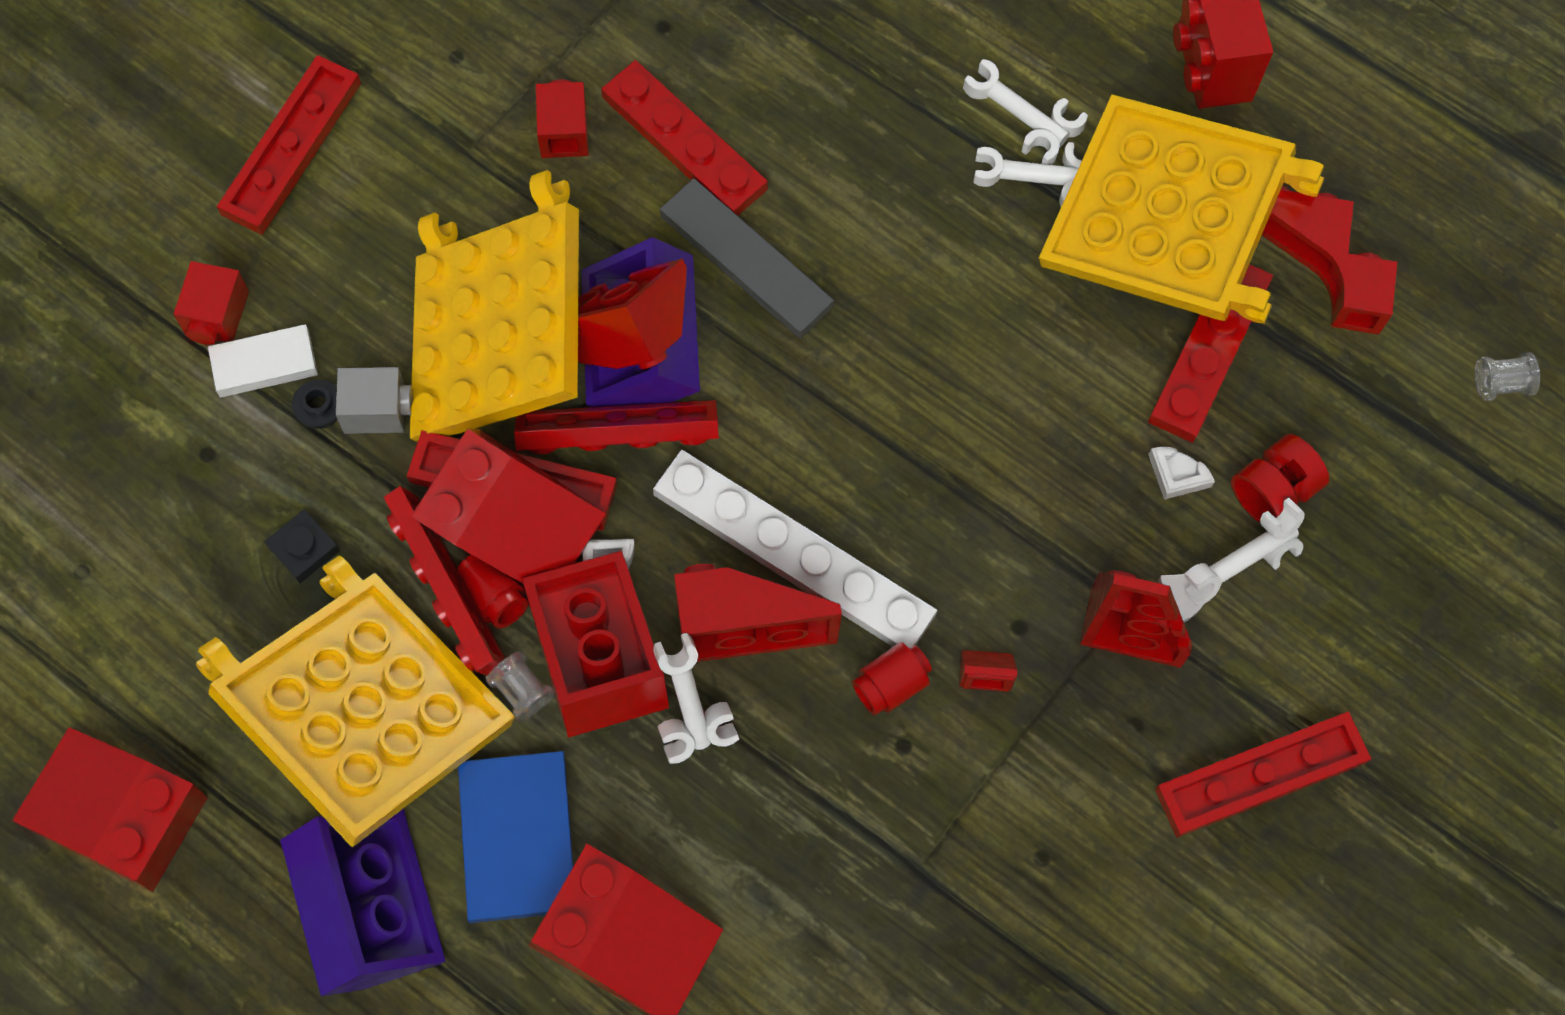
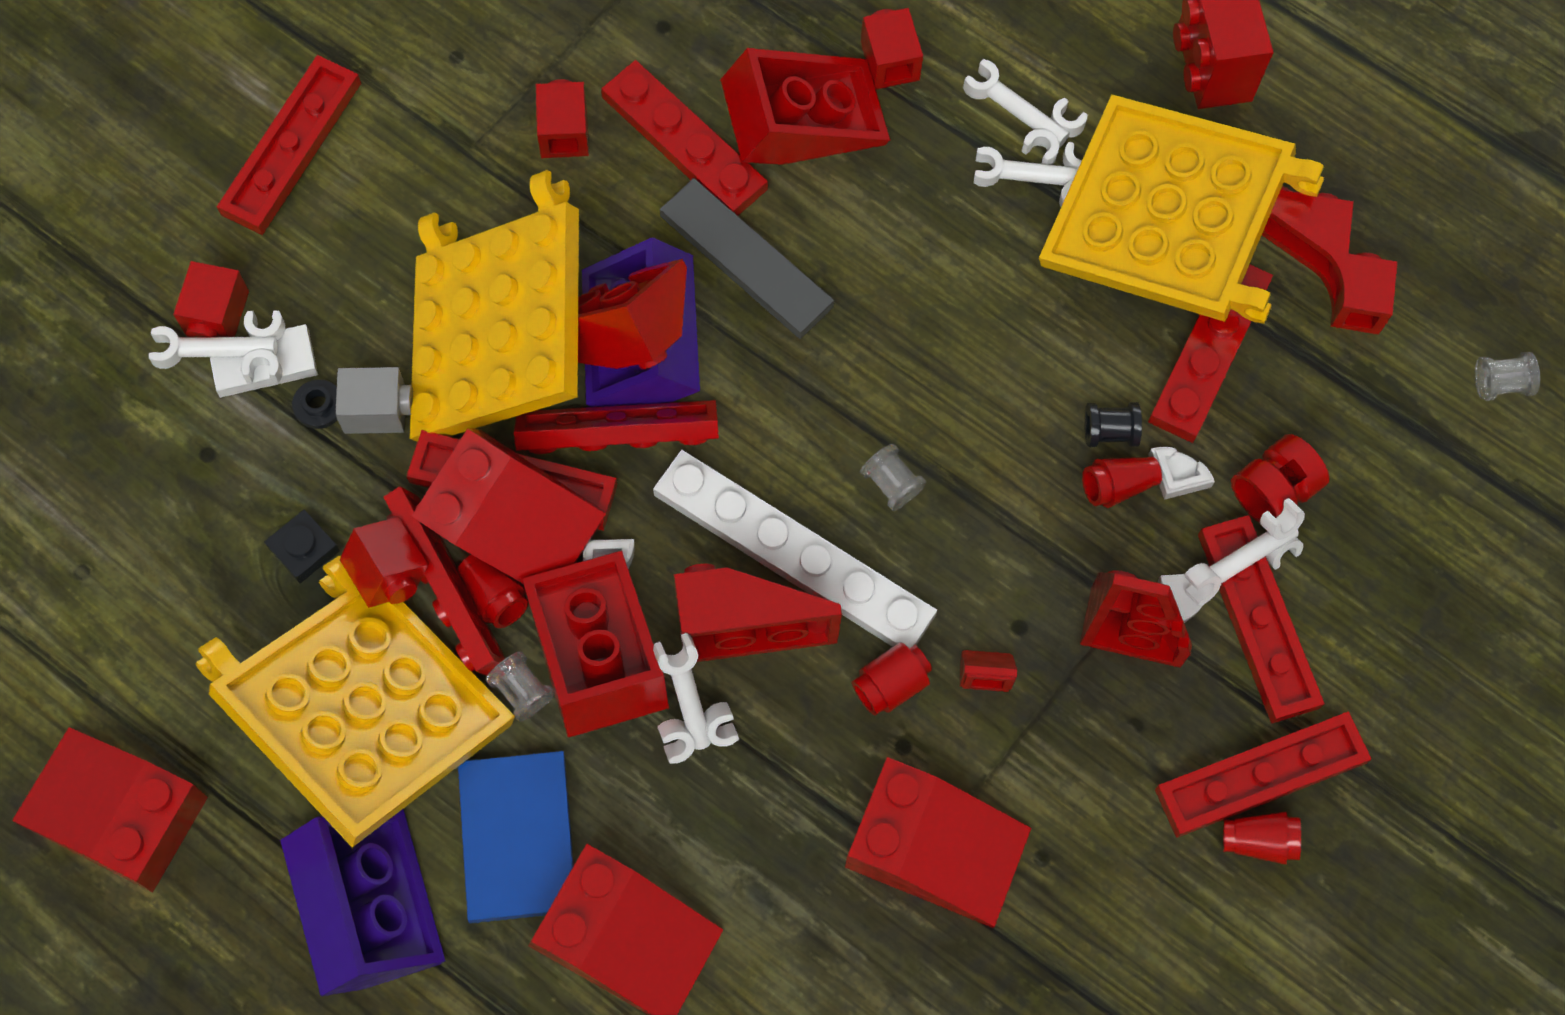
none -> white bar [149,311,285,383]
none -> red brick [339,517,428,608]
none -> red slope [720,48,890,165]
none -> red slope [845,757,1031,928]
none -> red brick [860,8,923,89]
none -> clear bush [860,443,926,511]
none -> red cone [1082,456,1162,508]
none -> black bush [1084,402,1142,447]
none -> red plate [1198,515,1325,724]
none -> red cone [1223,811,1301,865]

